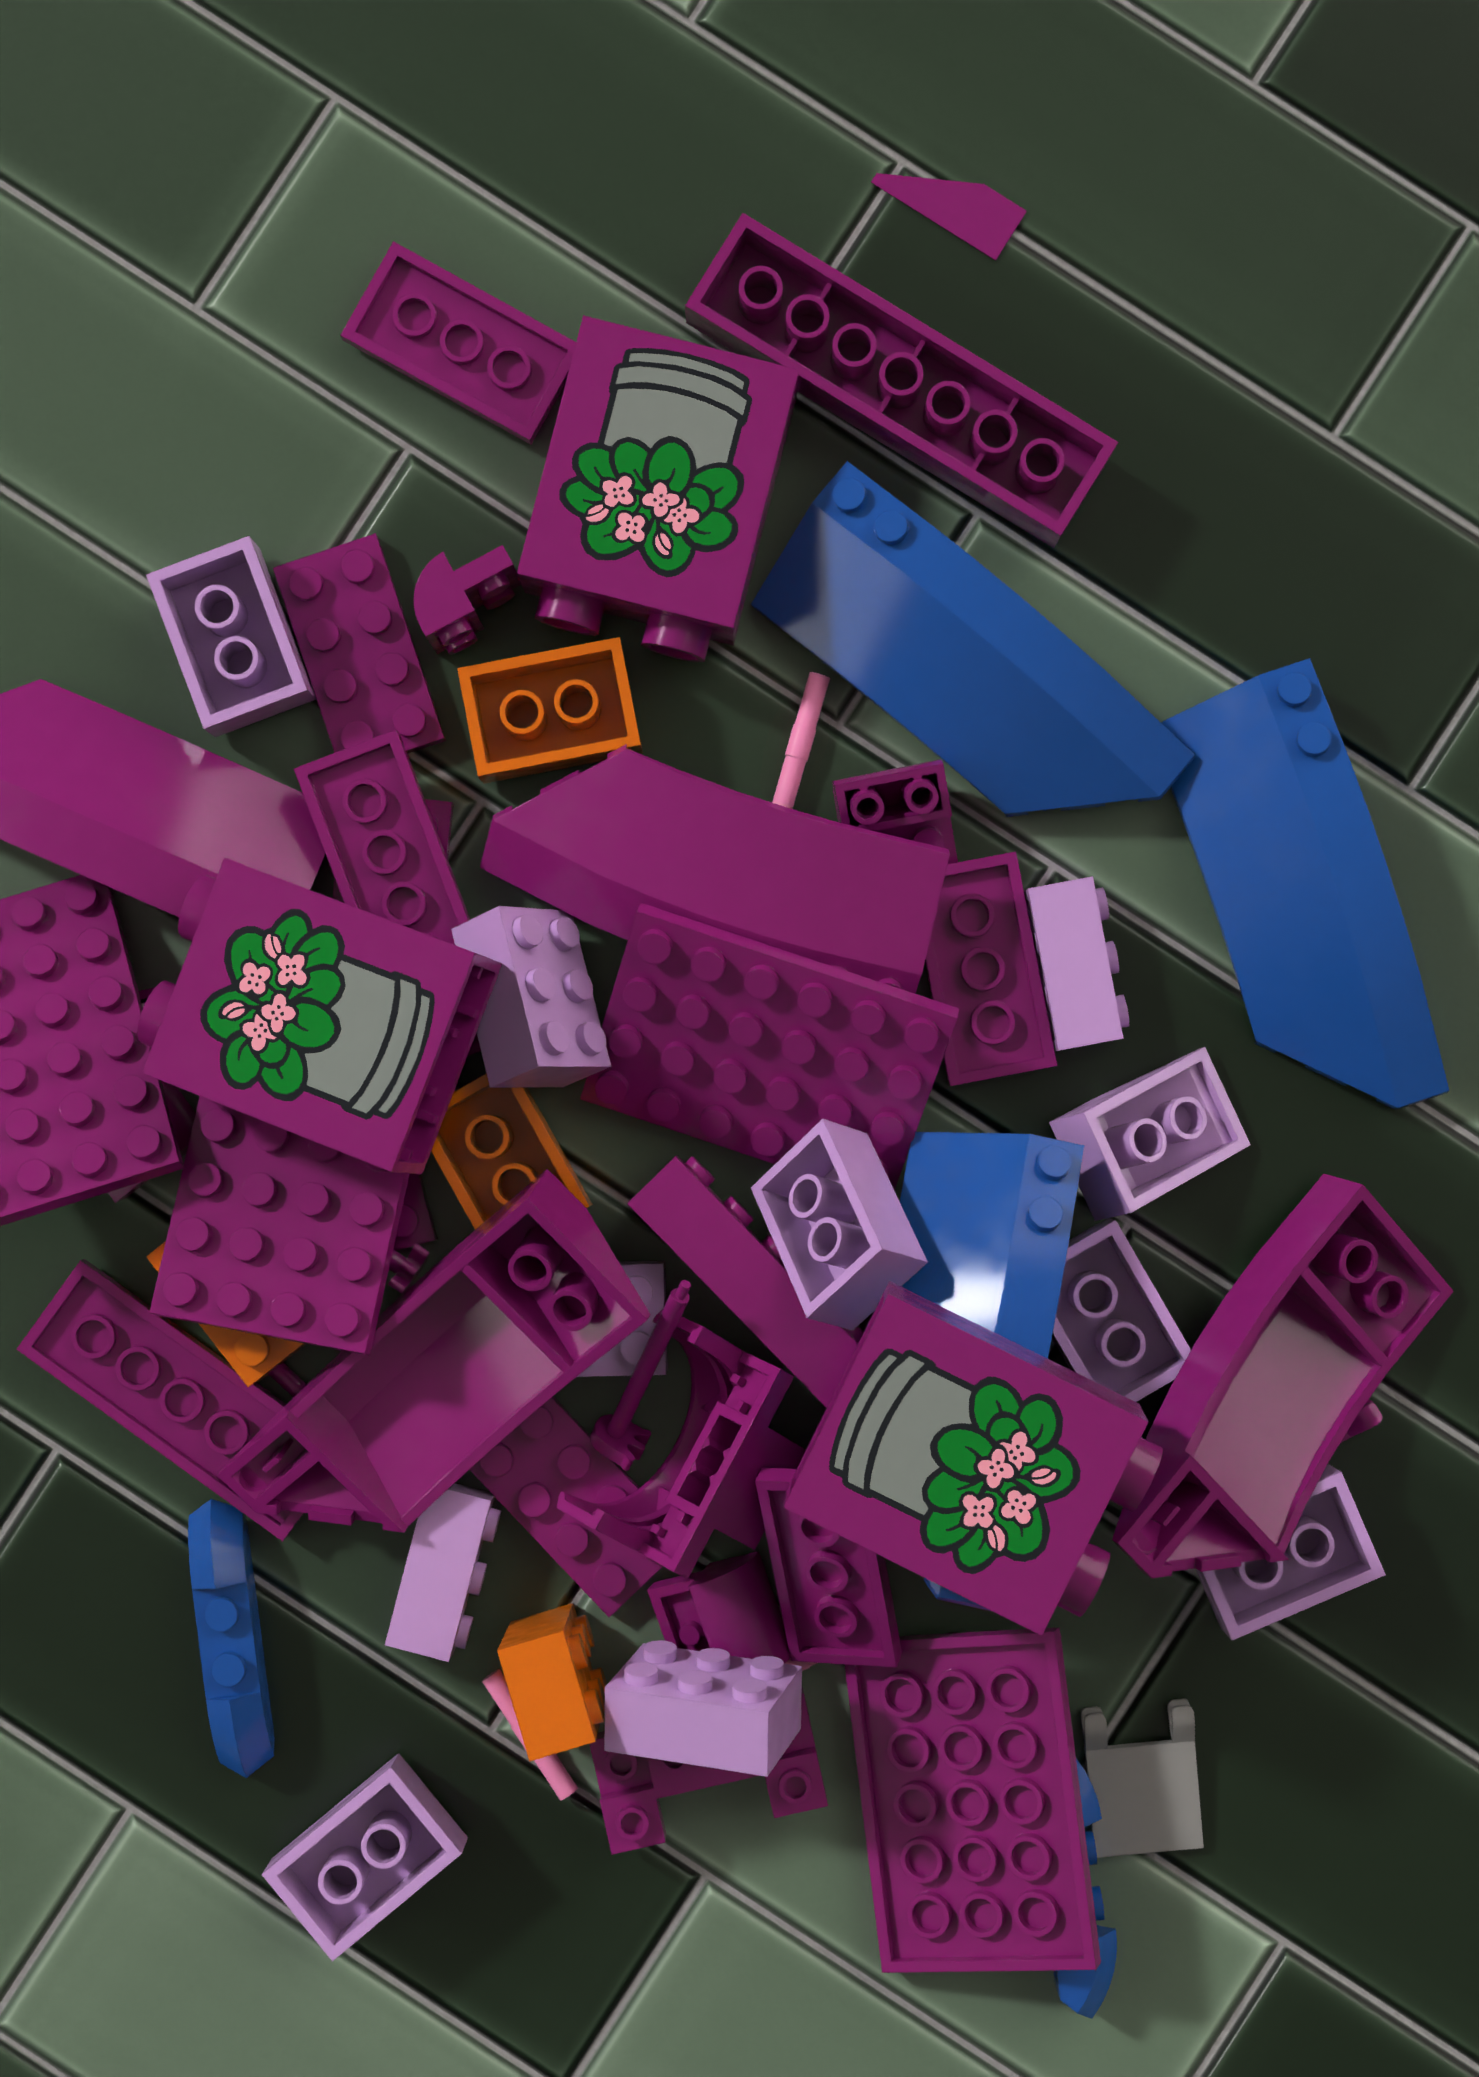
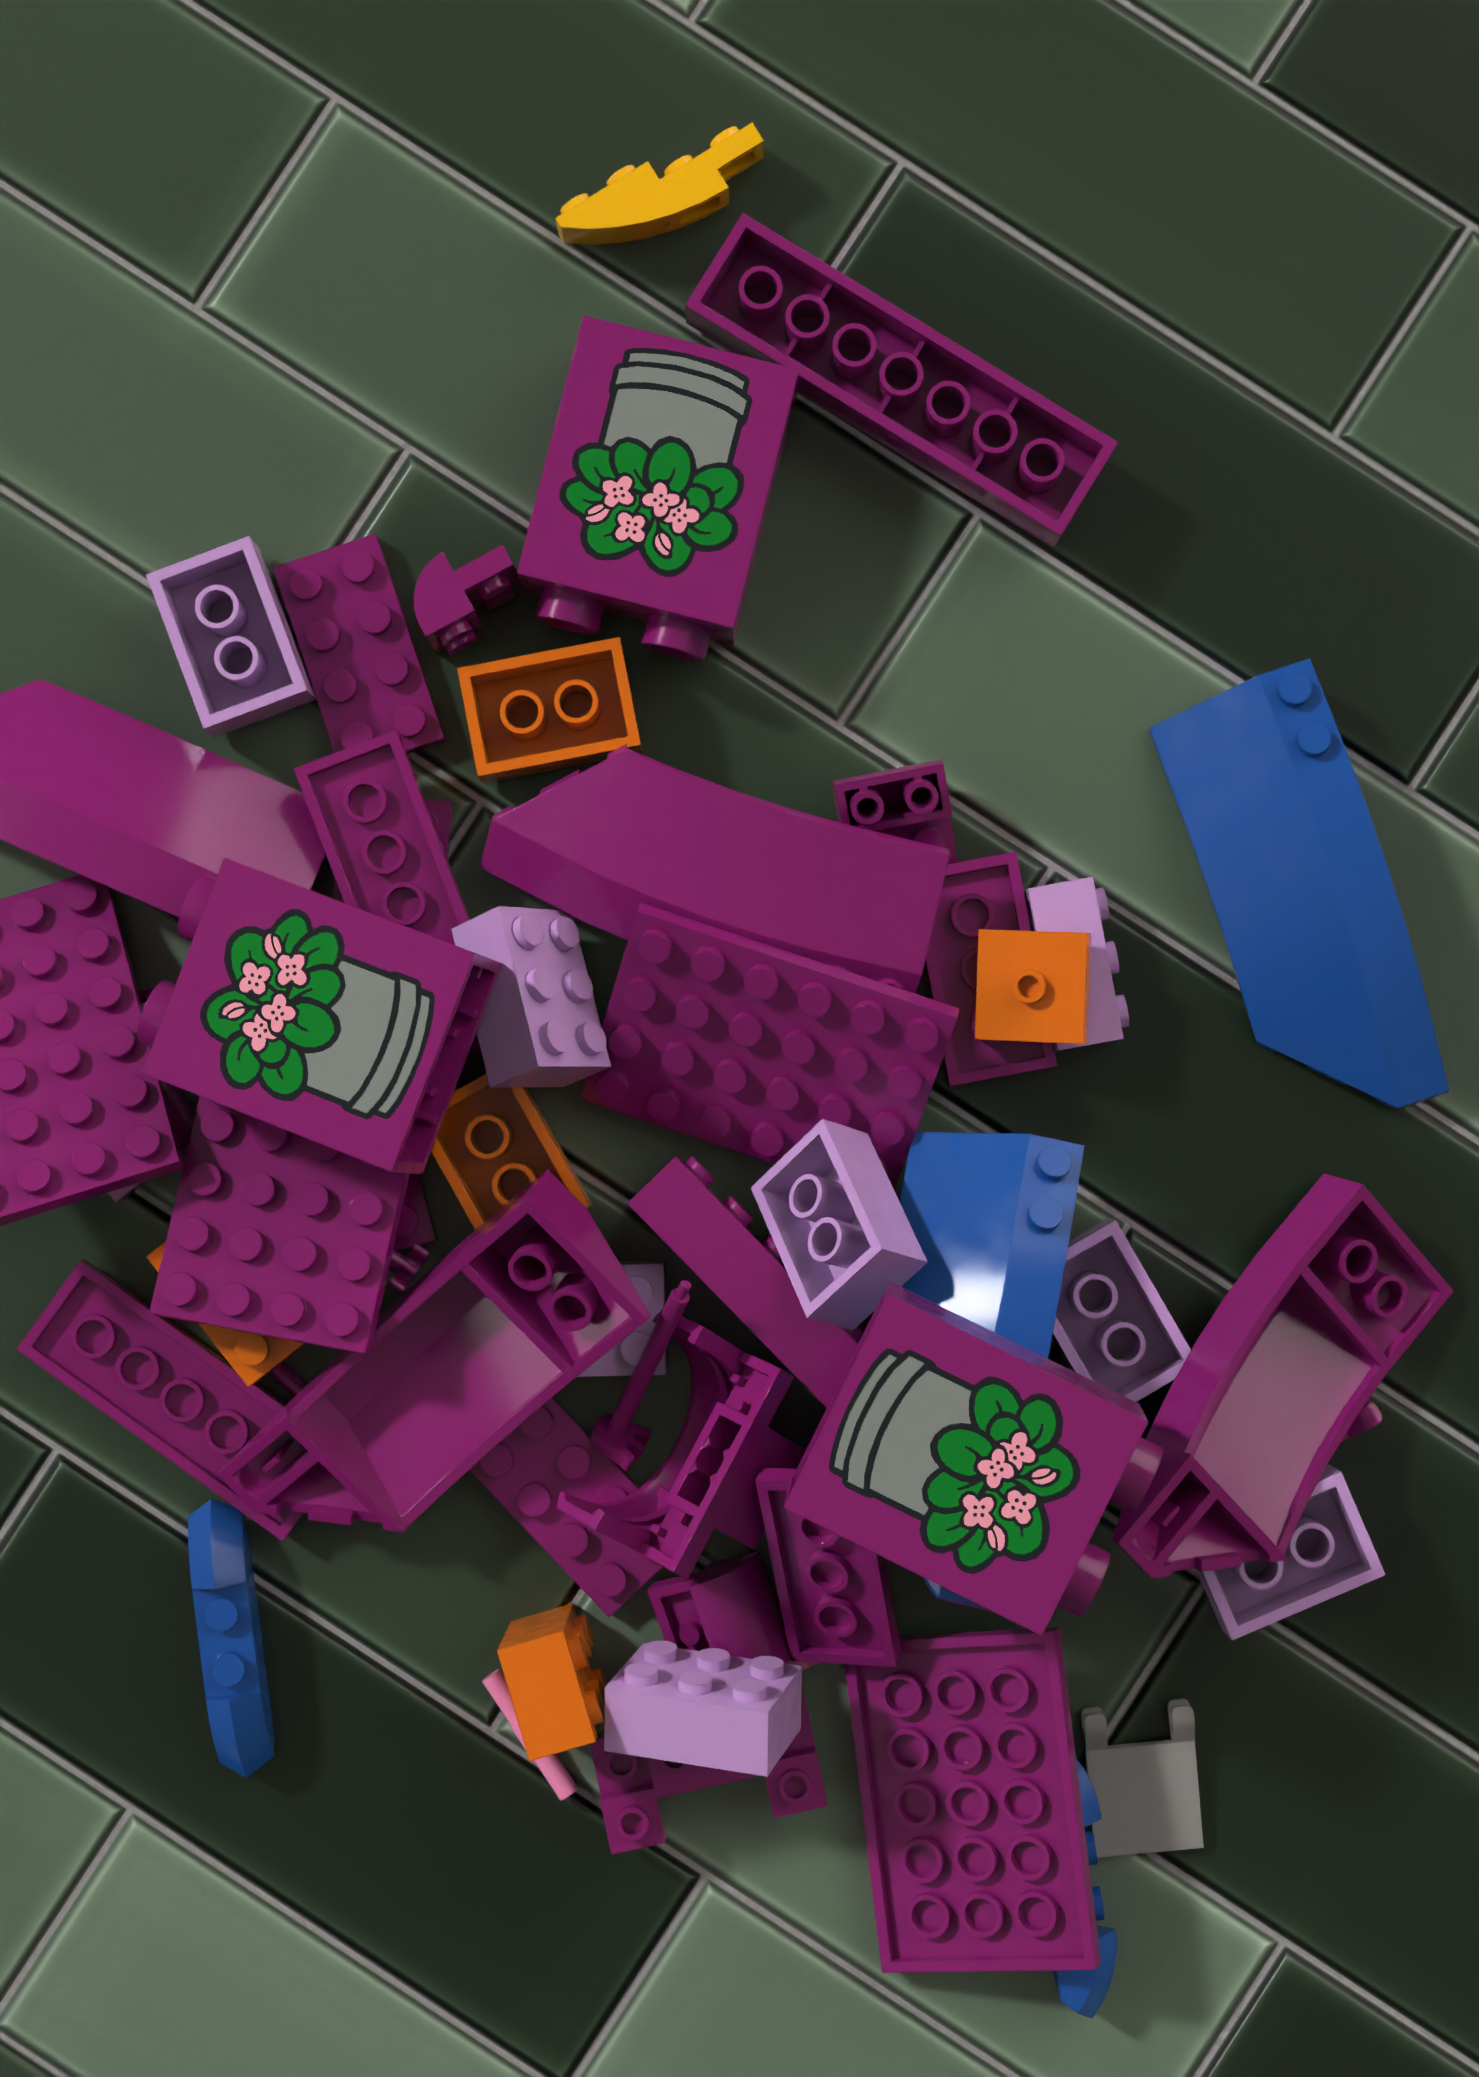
lavender brick [262,1753,468,1961] -> none
magenta plate [340,241,576,445] -> none
lavender brick [385,1483,501,1662] -> none
blue slope [751,461,1195,817] -> none
bright pink piece [772,672,830,809] -> none
magenta sticker [871,173,1027,261] -> none
lavender slope [1049,1047,1251,1221] -> none
none -> yellow slope [555,122,764,245]
none -> orange plate [975,929,1091,1044]

